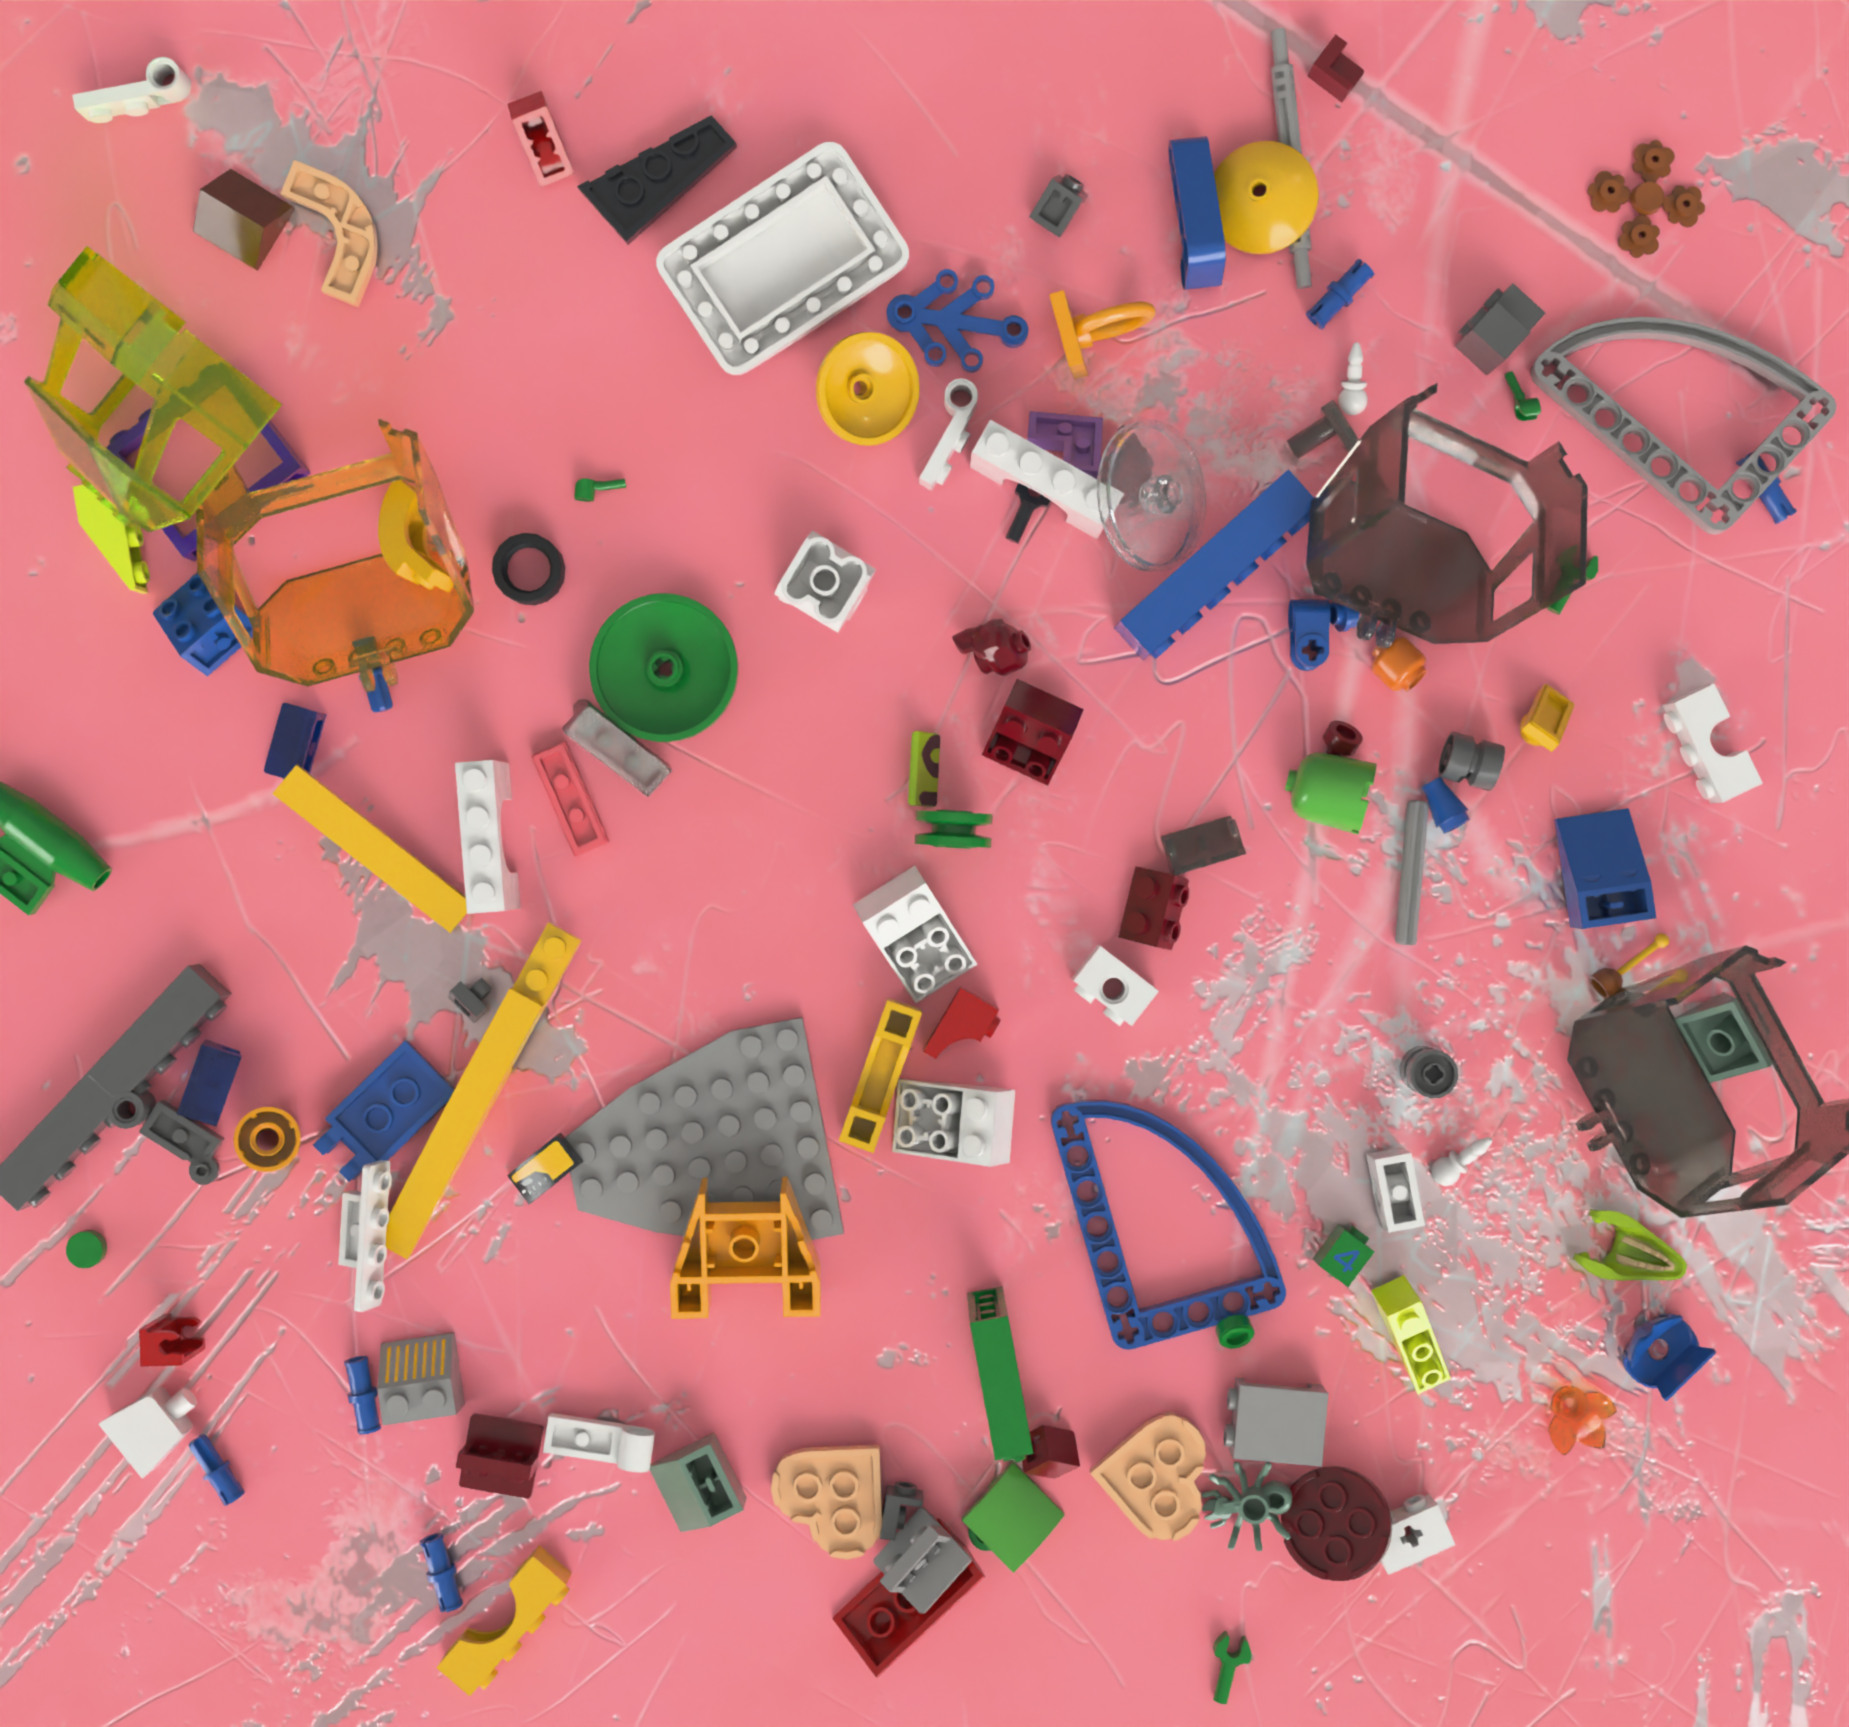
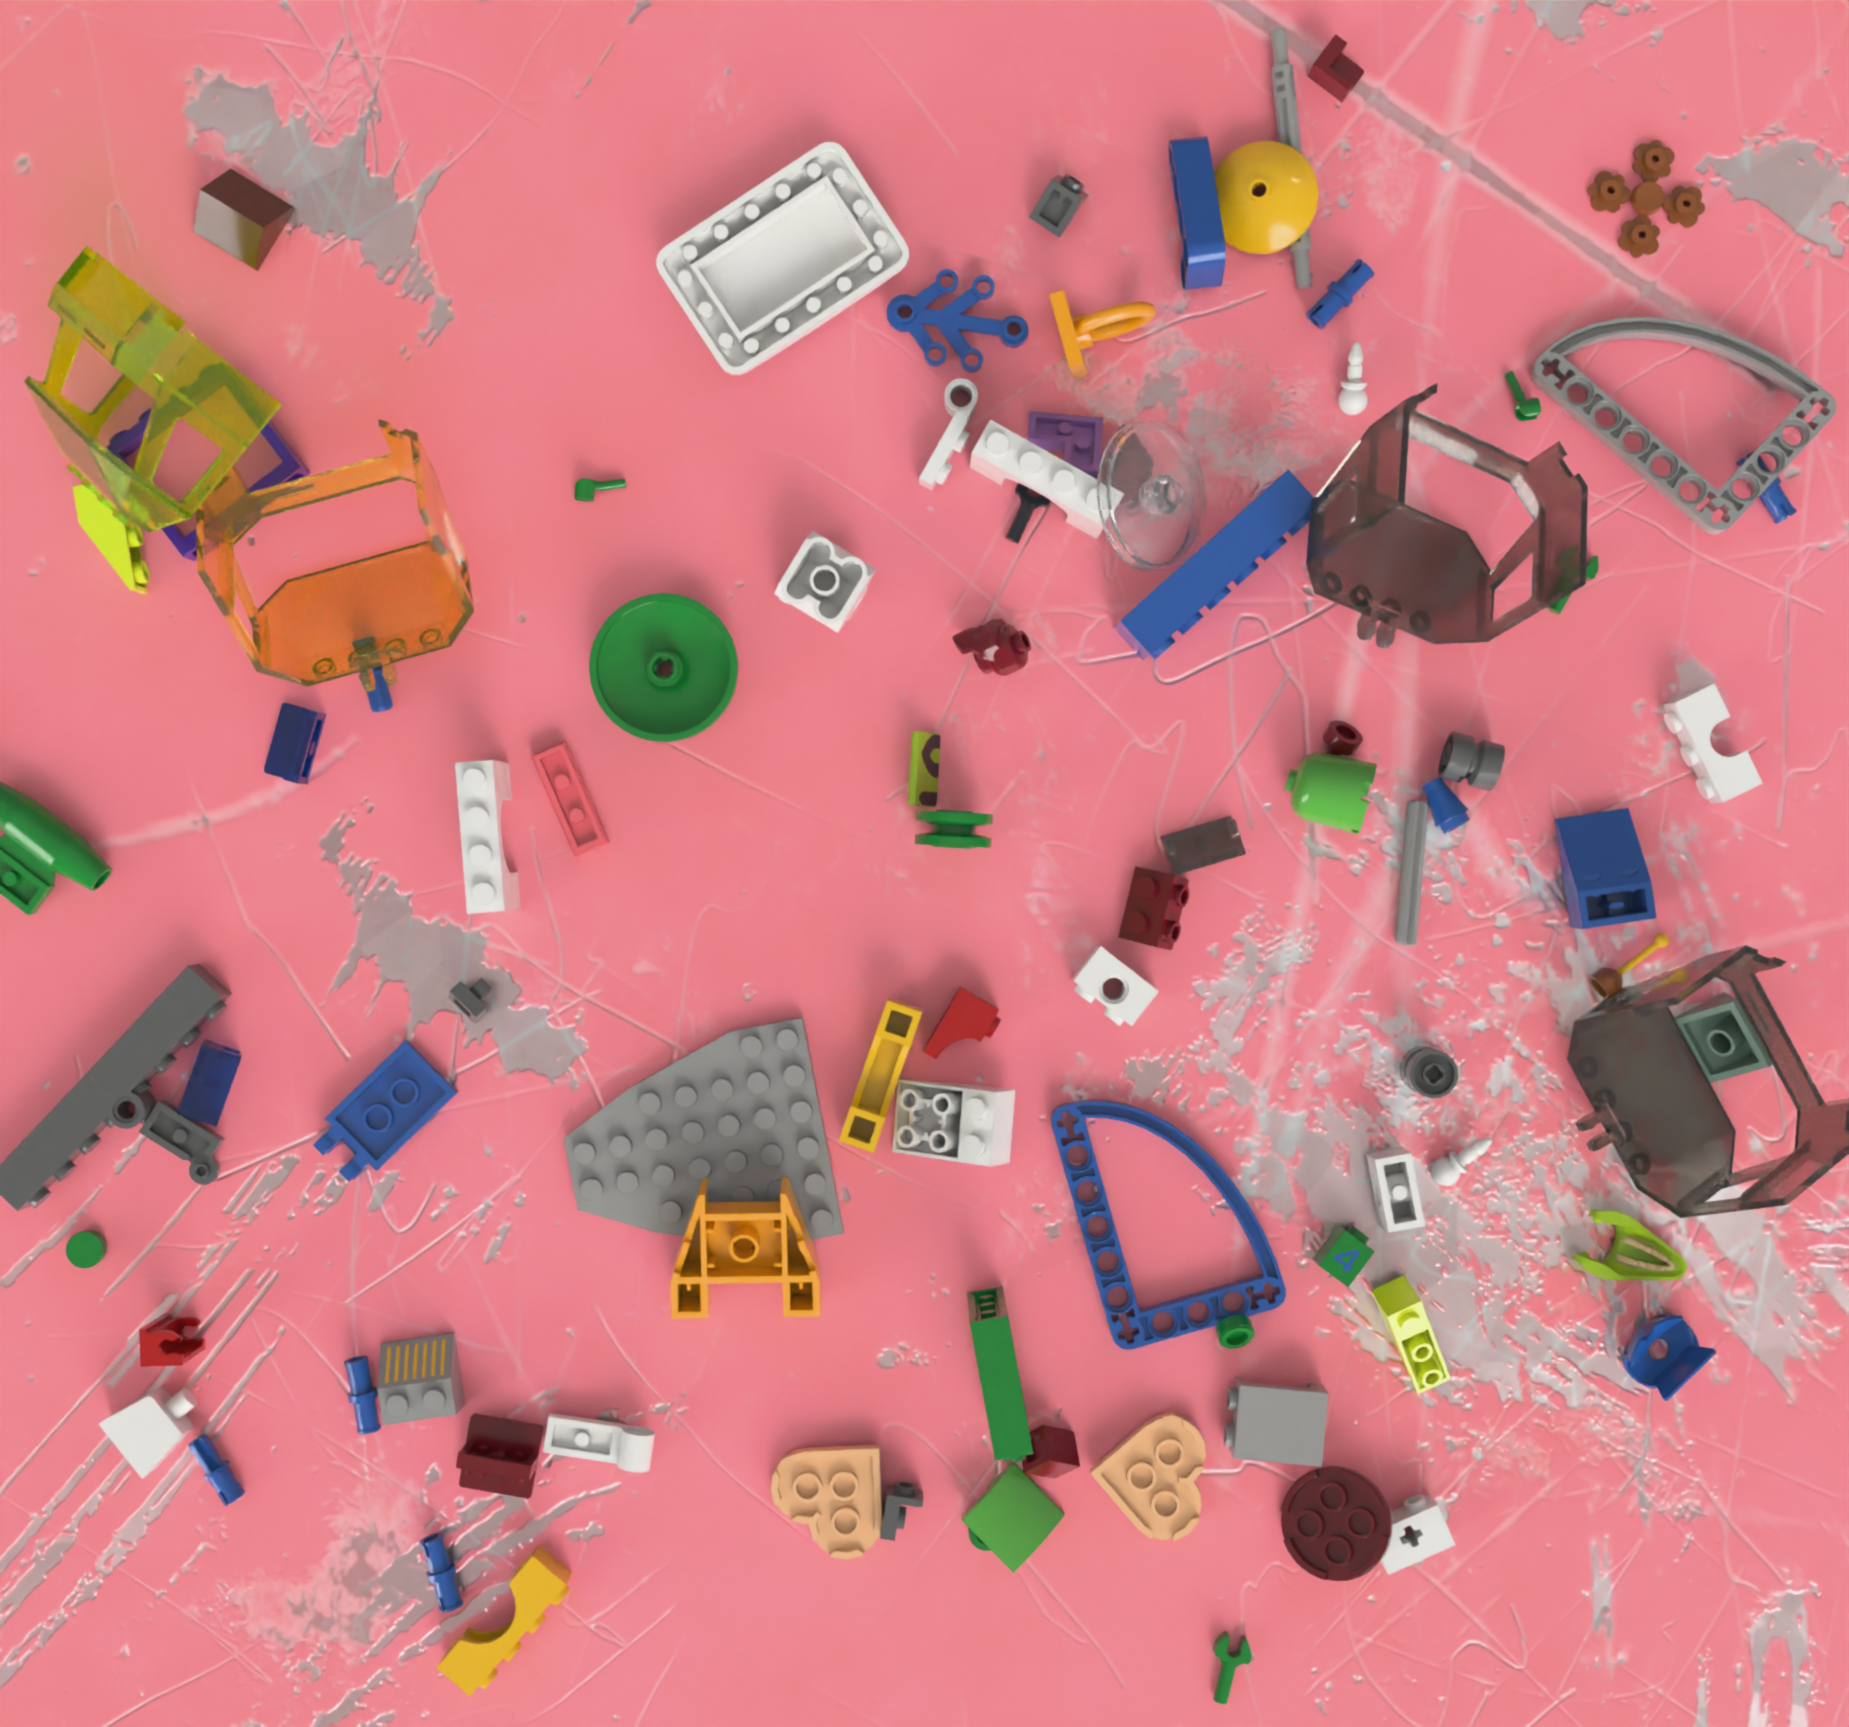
white plate [72,57,191,123] -> none
blue bracket [153,566,262,677] -> none
light orange gear [233,1107,301,1172] -> none
yellow tile [272,764,467,933] -> none
light nougat plate [280,160,378,308] -> none
white bracket [338,1160,392,1312] -> none
yellow arch [378,476,457,593] -> none
yellow slope [385,922,582,1260] -> none
black tyre [492,533,566,606] -> none
arch [507,91,574,187] -> none
slope [507,1133,583,1204] -> none
clear smoke piece [562,699,672,797] -> none
black wing [577,115,737,245] -> none
sand green slope [650,1433,747,1532] -> none
yellow dish [816,332,920,446] -> none
red slope [832,1518,986,1678] -> none
white slope [853,865,978,1003] -> none
light grey bracket [873,1507,972,1614] -> none
dark red slope [982,679,1084,786] -> none
sand green animal [1202,1462,1292,1551] -> none
clear smoke piece [1286,400,1393,504] -> none
blue piece [1288,599,1331,671] -> none
blue plate [1330,595,1360,632] -> none
orange head [1371,637,1427,692] -> none
dark grey brick [1455,283,1545,375] -> none
yellow tile [1519,684,1575,752] -> none
clear orange plate [1548,1386,1617,1455] -> none

